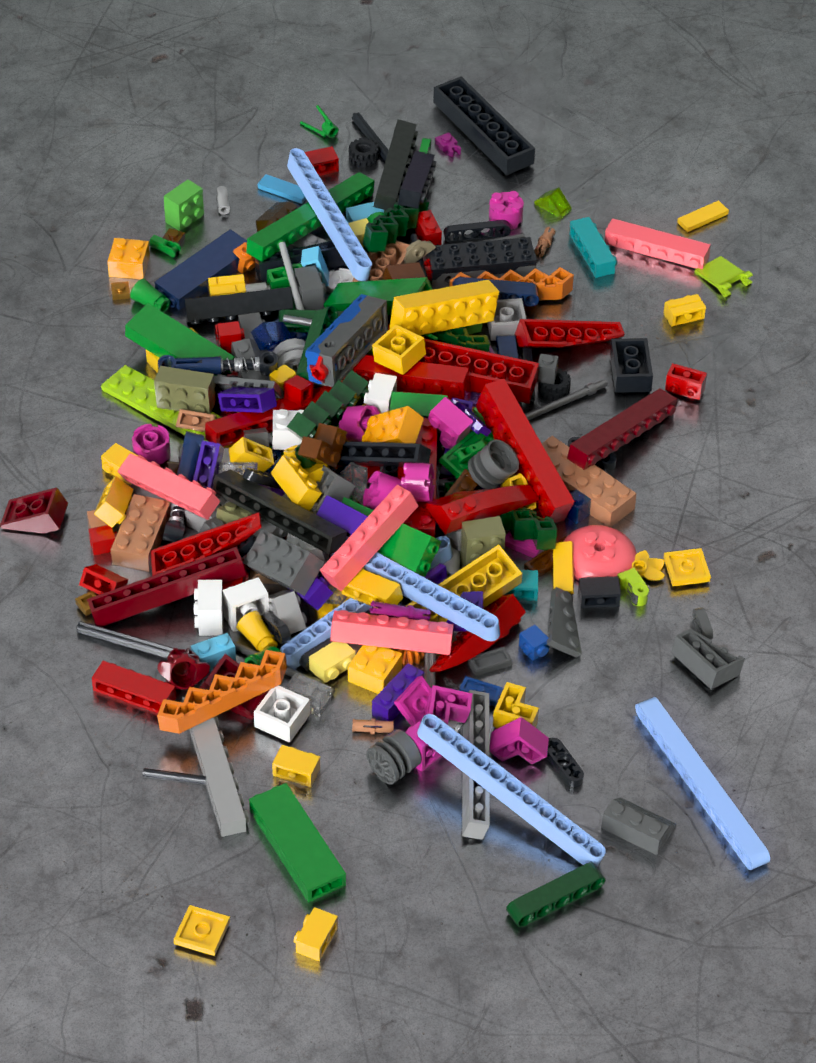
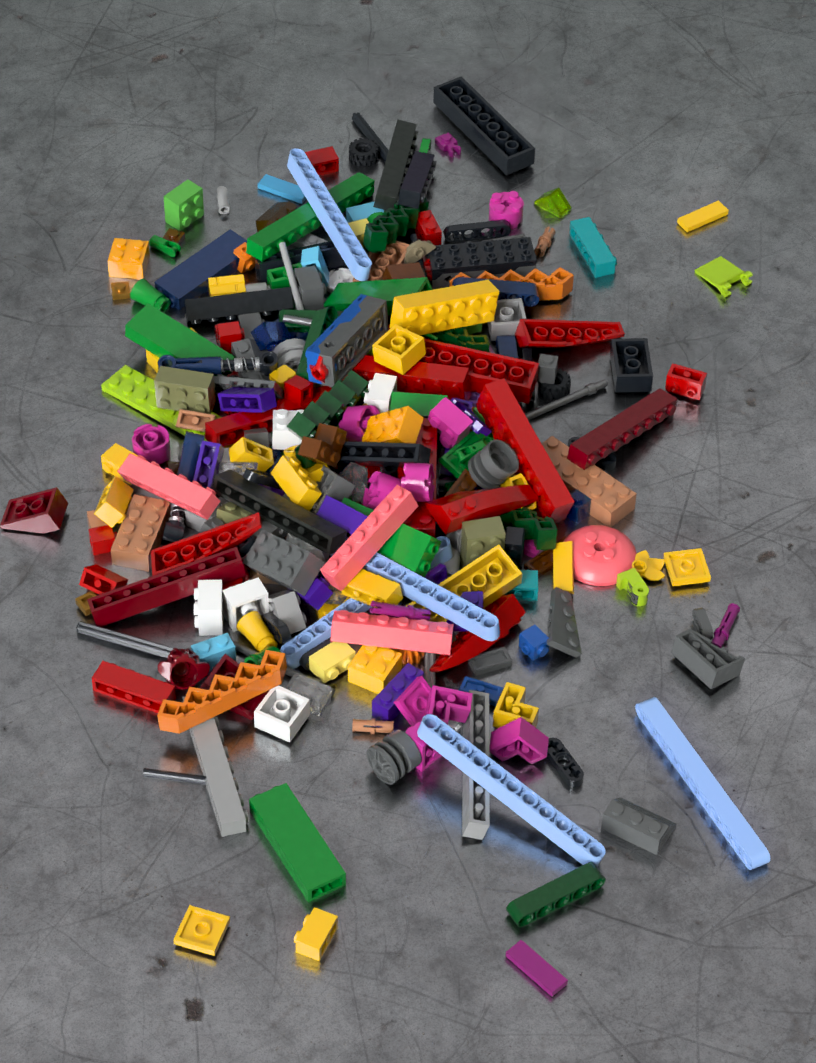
yellow brick [272,745,320,787] -> none
green plant [300,105,339,138] -> none
black brick [578,576,621,609] -> none
coral brick [605,218,711,269] -> none
yellow brick [663,294,706,327] -> none
none -> black brick [504,527,525,570]
none -> magenta tile [505,940,568,997]
none -> magenta pin [712,603,740,649]

